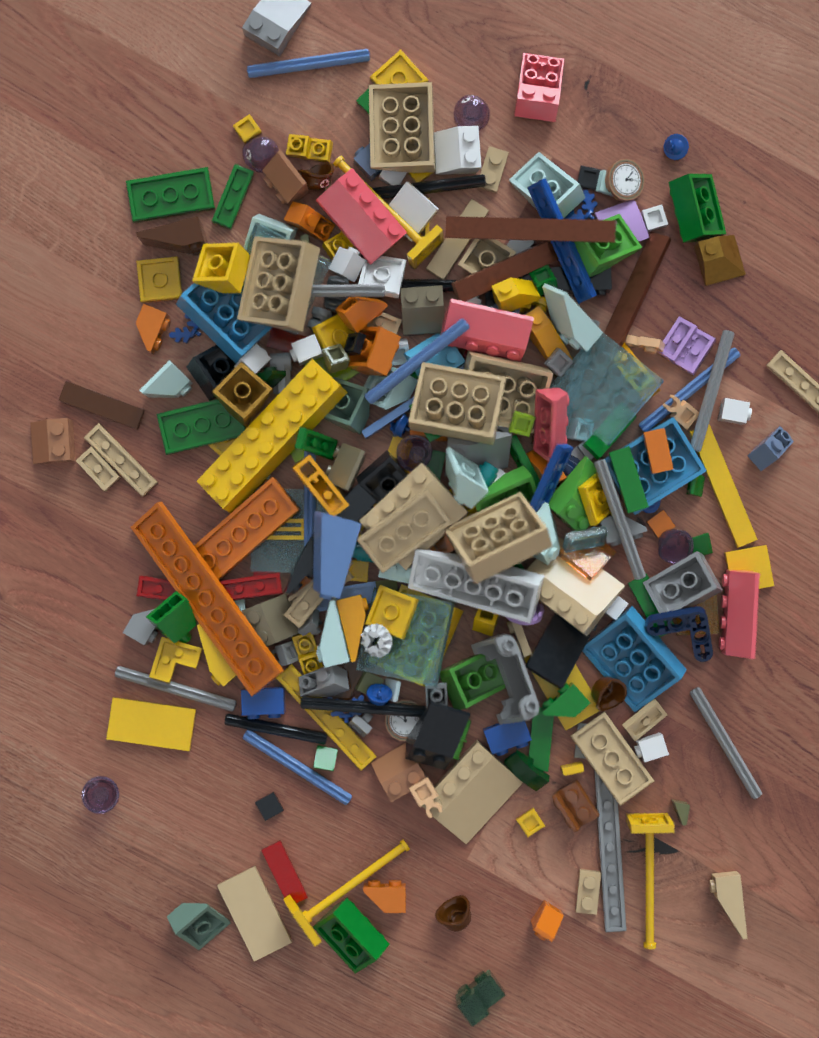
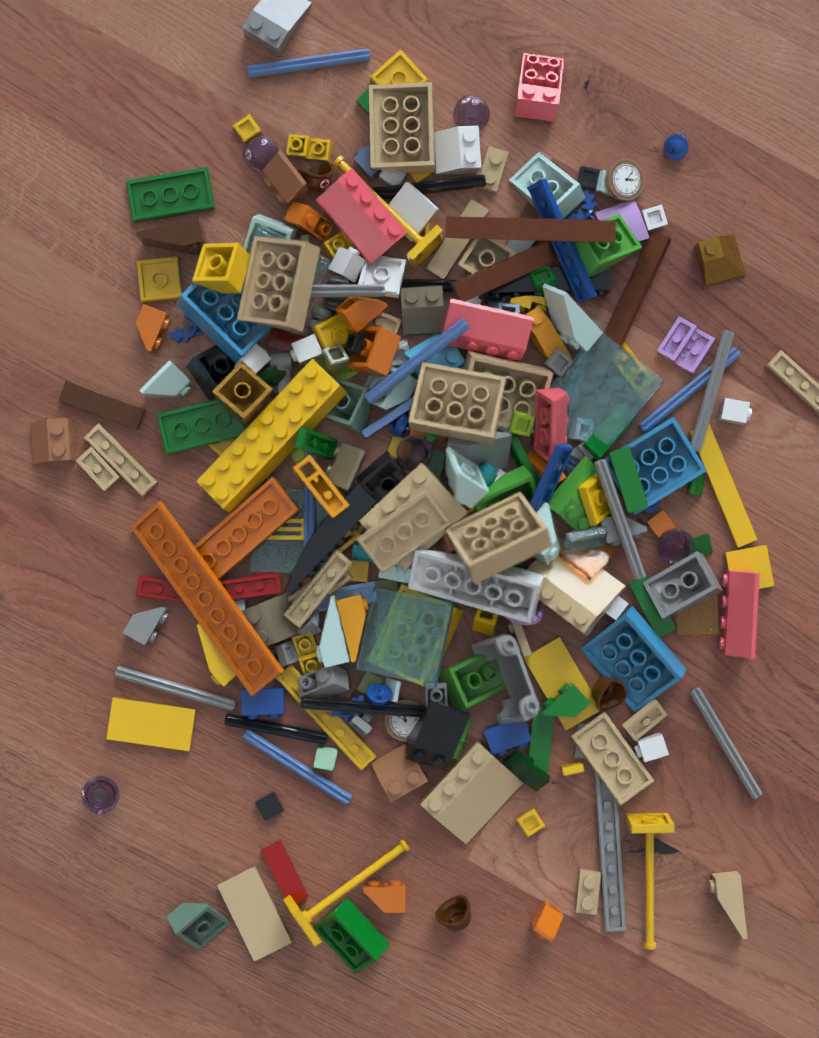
green torso [146,591,197,643] -> none
yellow plate [149,637,203,683] -> none
green tile [212,164,255,230] -> none
medium blue slope [313,511,361,600] -> none
white gear [360,624,392,658] -> none
yellow tile [365,585,419,640] -> none
light nougat plate [409,777,443,818] -> none
clear green brick [456,970,506,1027] -> none
yellow slope [492,278,541,312] -> none
black tile [525,613,590,689] -> none
dark orange bracket [552,779,600,832] -> none
light nougat plate [625,335,665,354] -> none
orange tile [643,428,673,474] -> none
dark blue beam [645,606,713,662] -> none
light nougat plate [663,395,699,430] -> none
green slope [668,174,727,243] -> none
olive slope [671,799,690,826] -> none
sand blue slope [747,426,794,471] -> none

